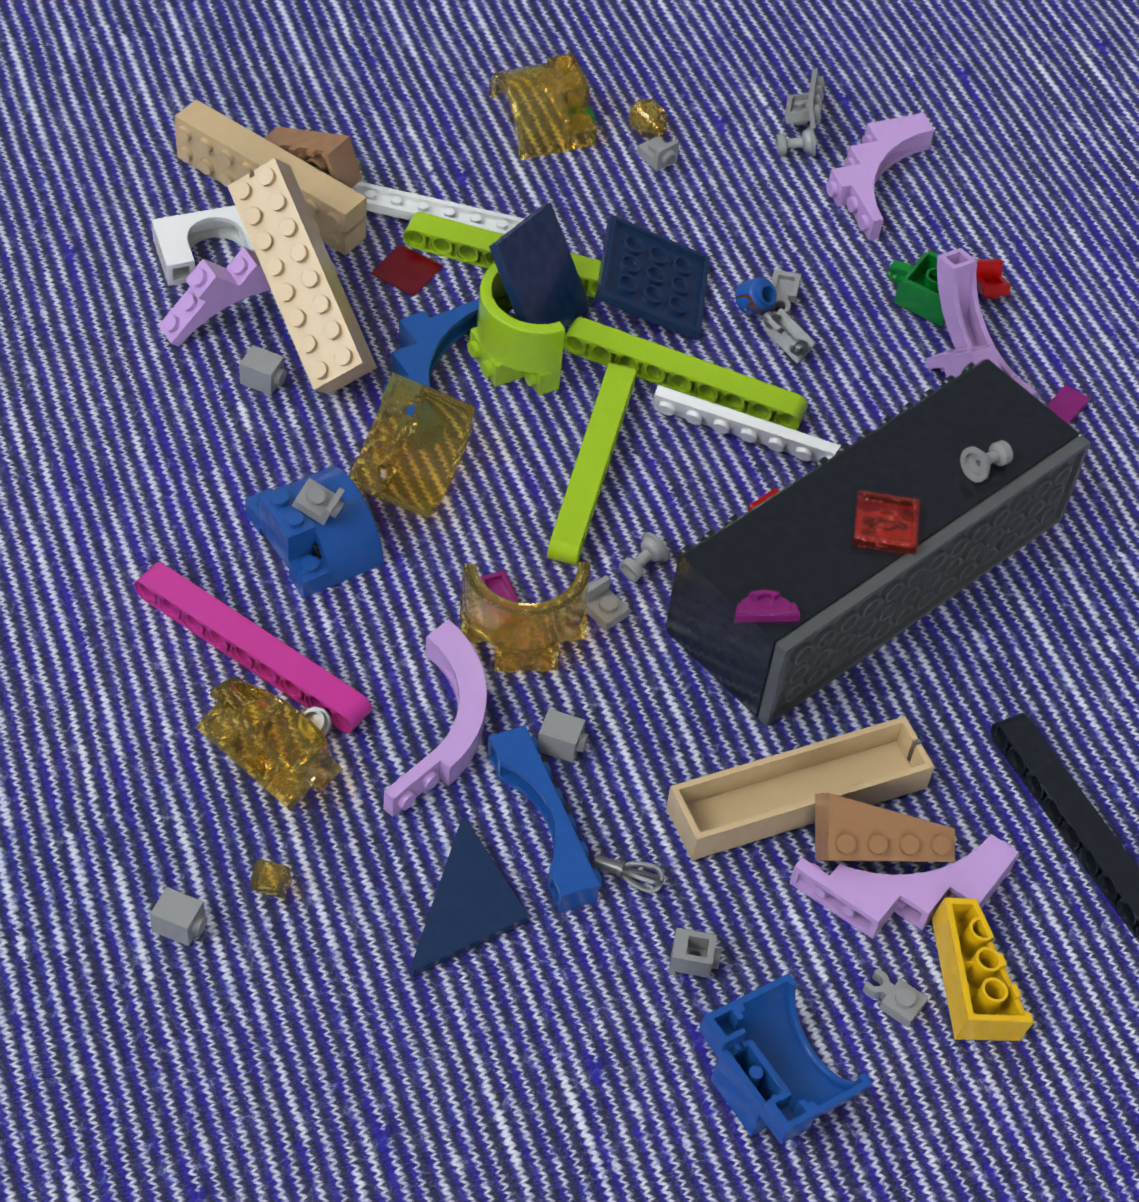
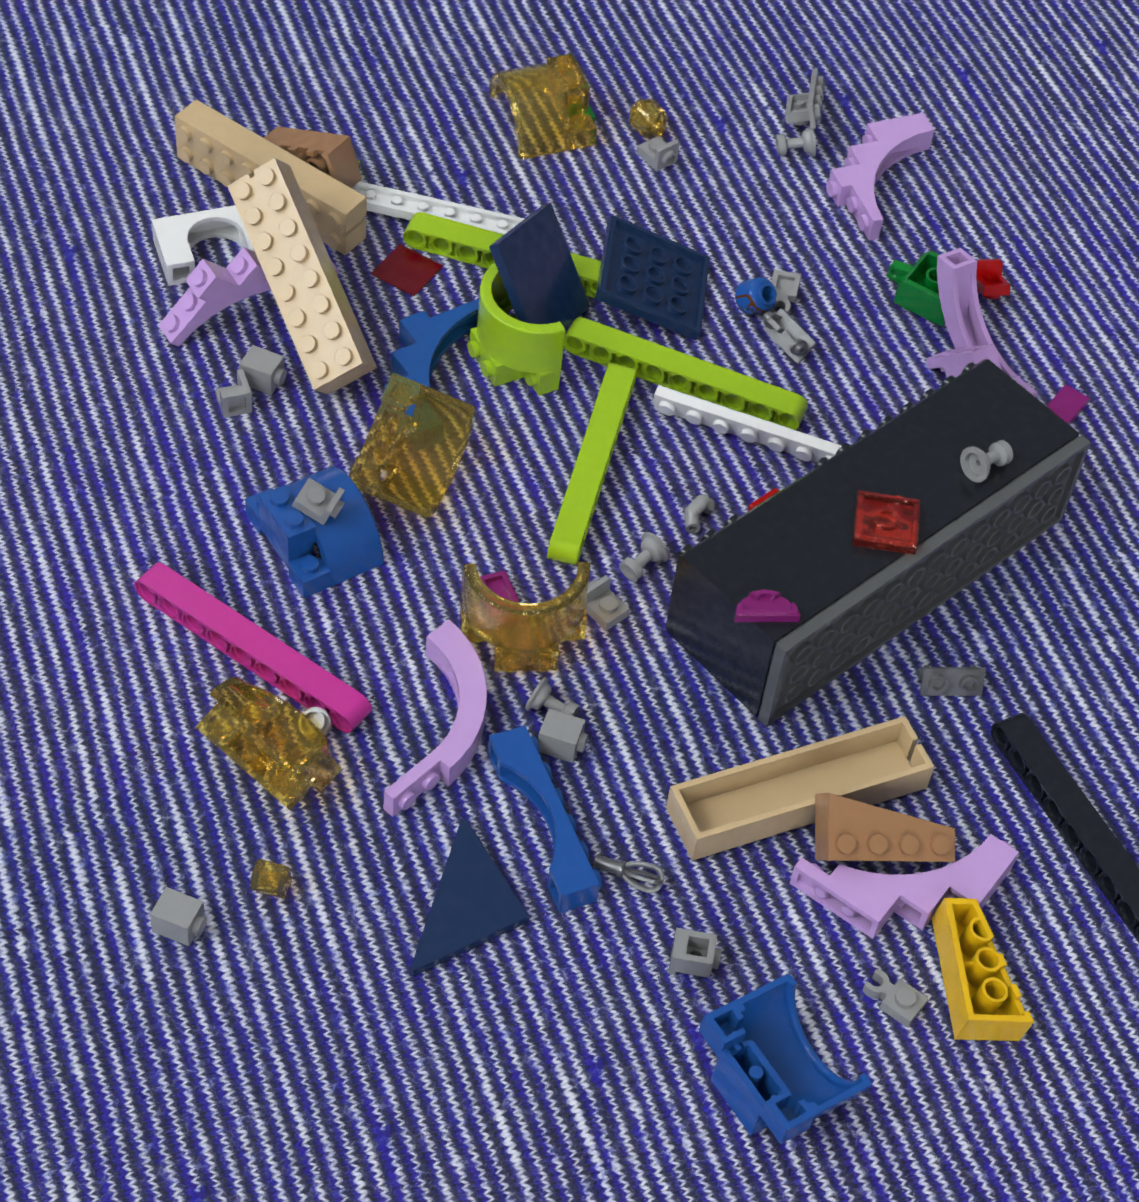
none -> light grey panel [215,369,252,418]
none -> light grey piece [525,677,580,716]
none -> light grey arm [684,494,715,534]
none -> flat silver hinge [918,665,986,696]

